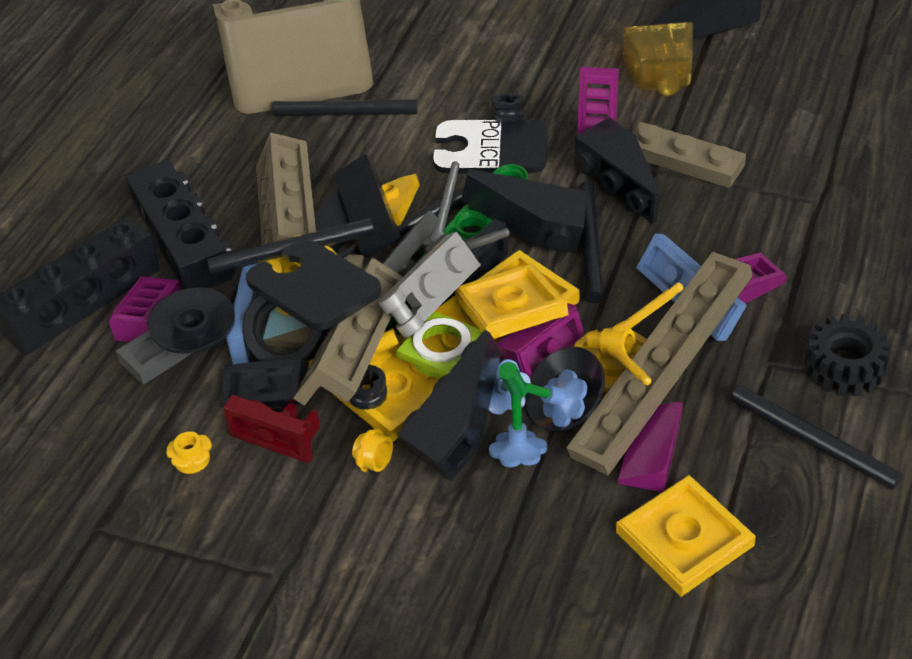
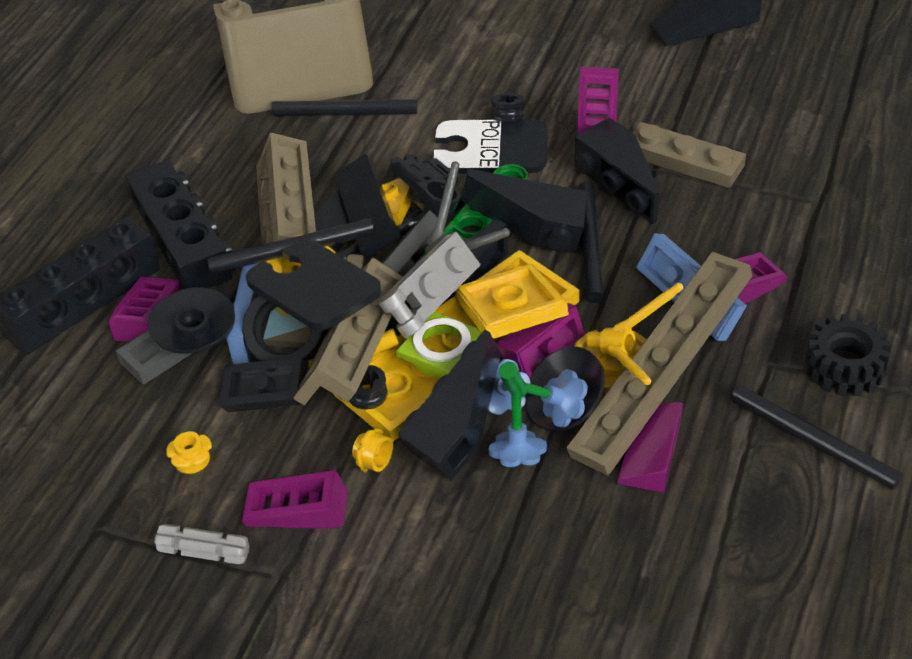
dark red plate [223,395,320,463] -> none
yellow tile [616,475,756,597] -> none
clear yellow torso [623,22,693,96] -> none
none -> light grey axle [154,524,250,564]
none -> magenta slope [242,470,348,529]
none -> black piece [386,154,461,218]

